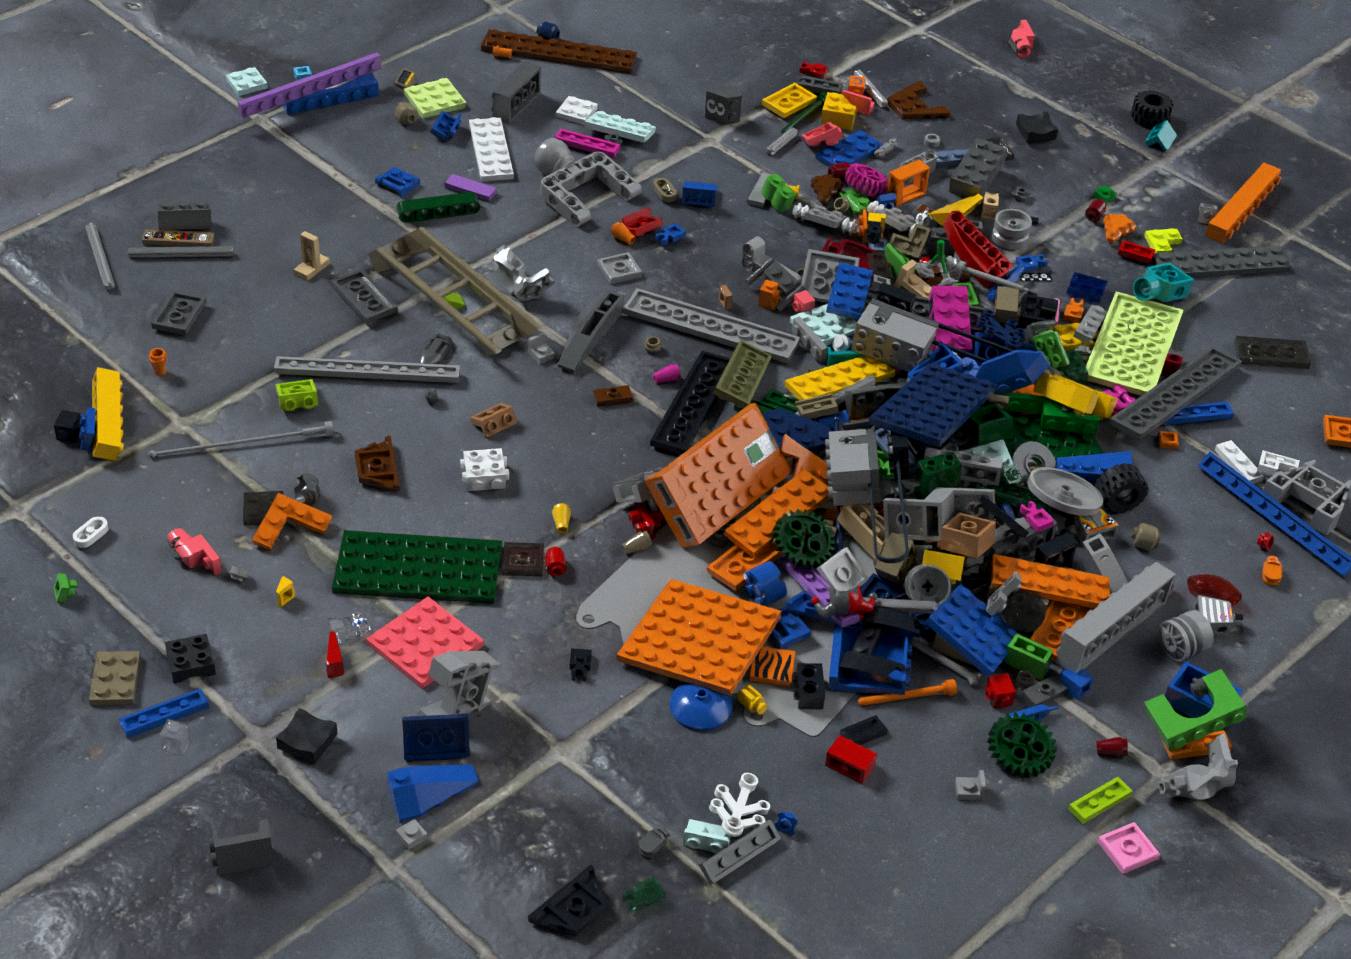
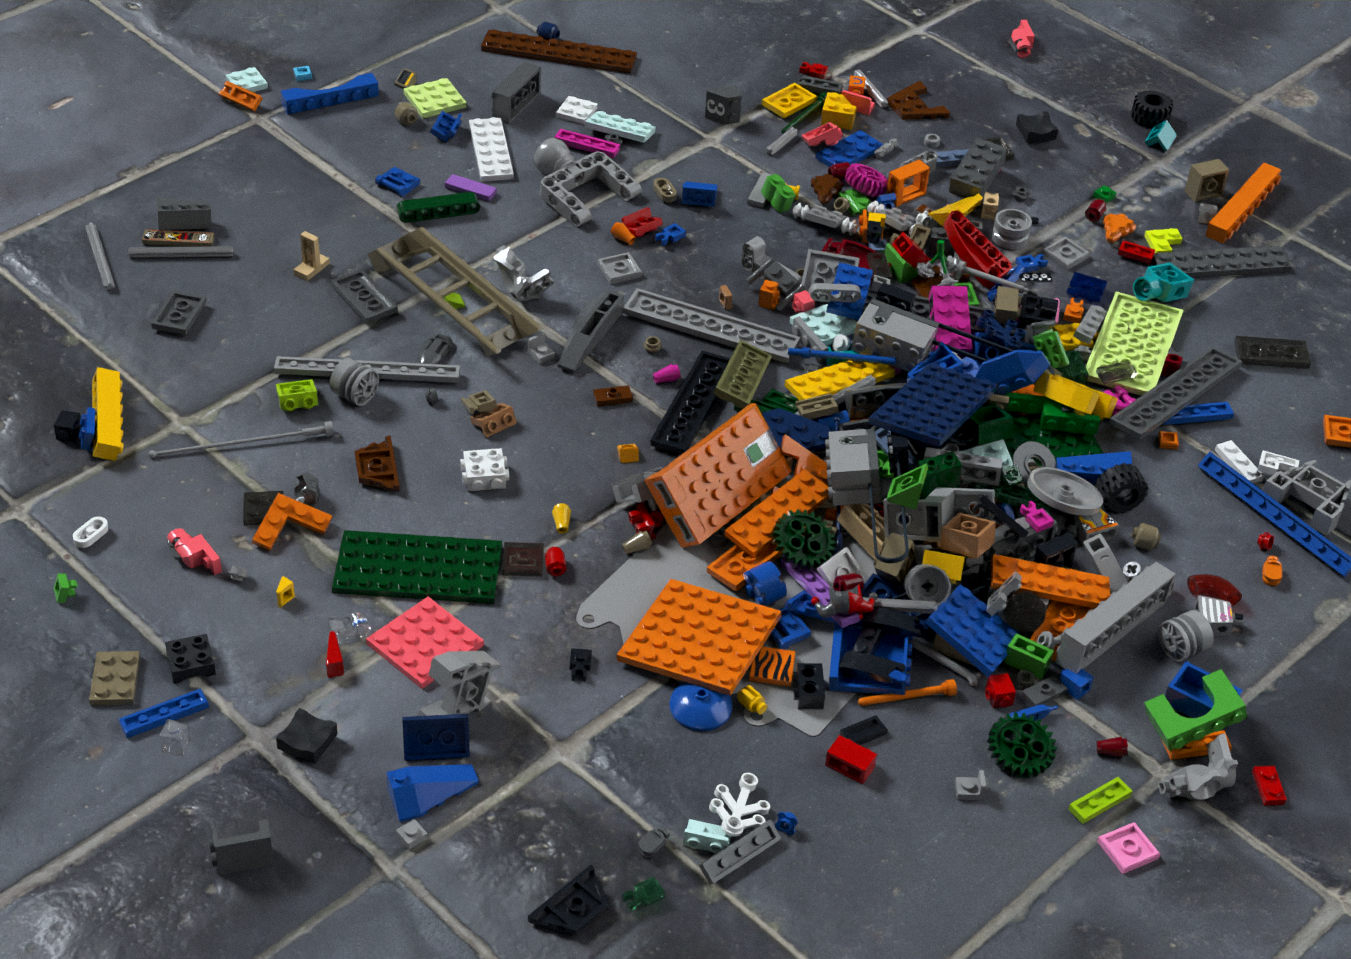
orange cone [148,348,167,376] -> none
medium lavender plate [238,53,381,118] -> none
orange pin [492,46,512,59] -> none
tan bracket [894,259,931,298] -> none
dark grey plate [1190,678,1208,699] -> none
none -> orange plate [218,81,263,112]
none -> light grey wheel [330,358,379,406]
none -> dark tan plate [461,390,497,415]
none -> light orange slope [617,444,639,463]
none -> blue bar [788,347,896,365]
none -> light grey beam [809,283,861,302]
none -> dark red brick [833,573,864,591]
none -> bright green slope [887,464,928,510]
none -> red brick [892,232,927,269]
none -> light grey plate [1037,631,1062,650]
none -> light grey tile [1042,237,1090,270]
none -> clear smoke plate [1096,361,1138,384]
none -> light grey bush [1123,562,1142,583]
none -> dark tan brick [1185,159,1229,202]
none -> red plate [1252,766,1287,806]

